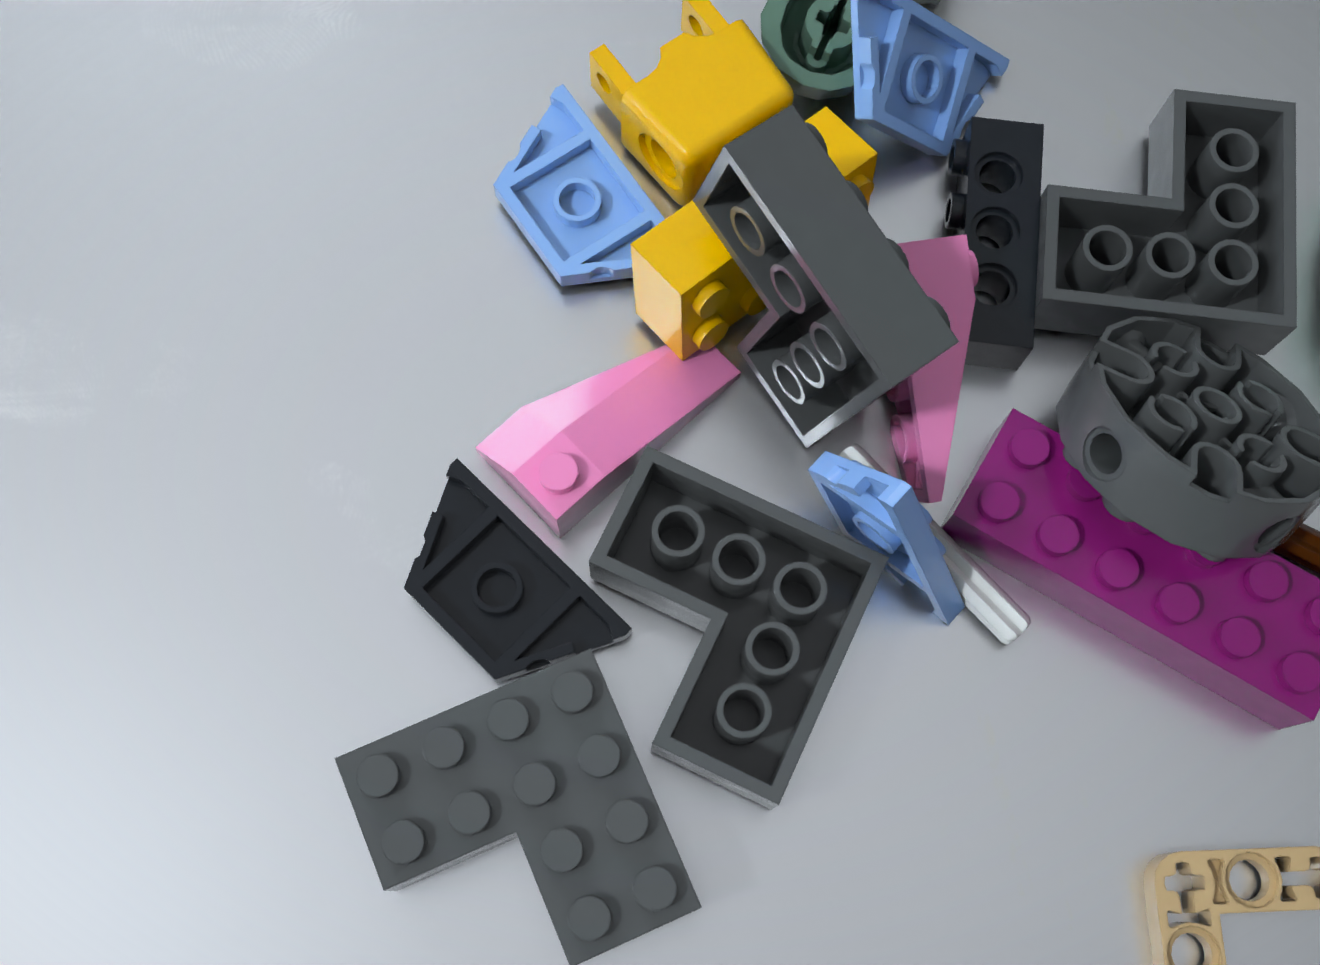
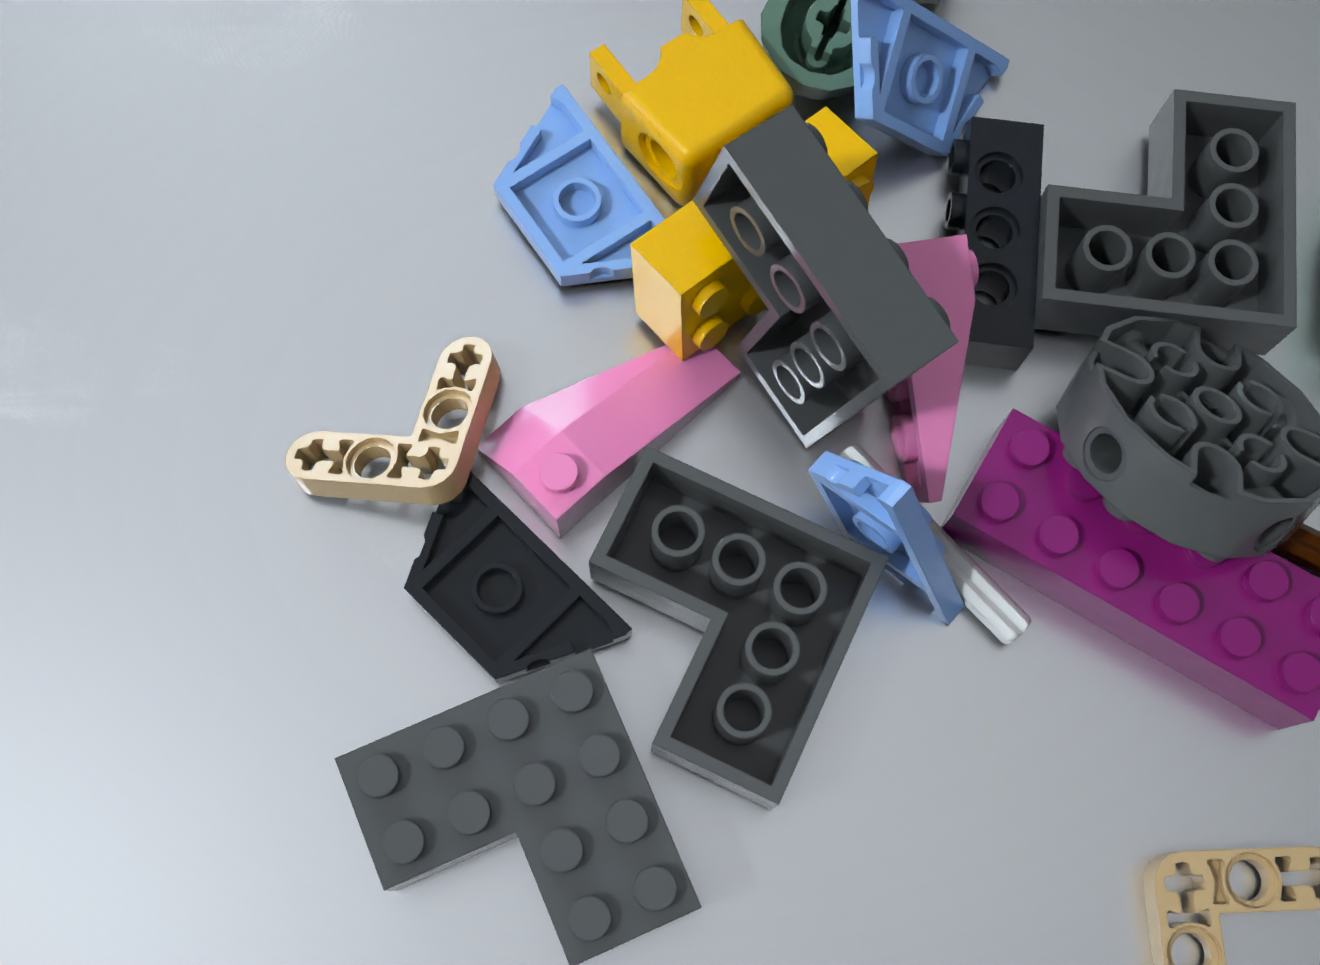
none -> tan beam [285,337,501,505]

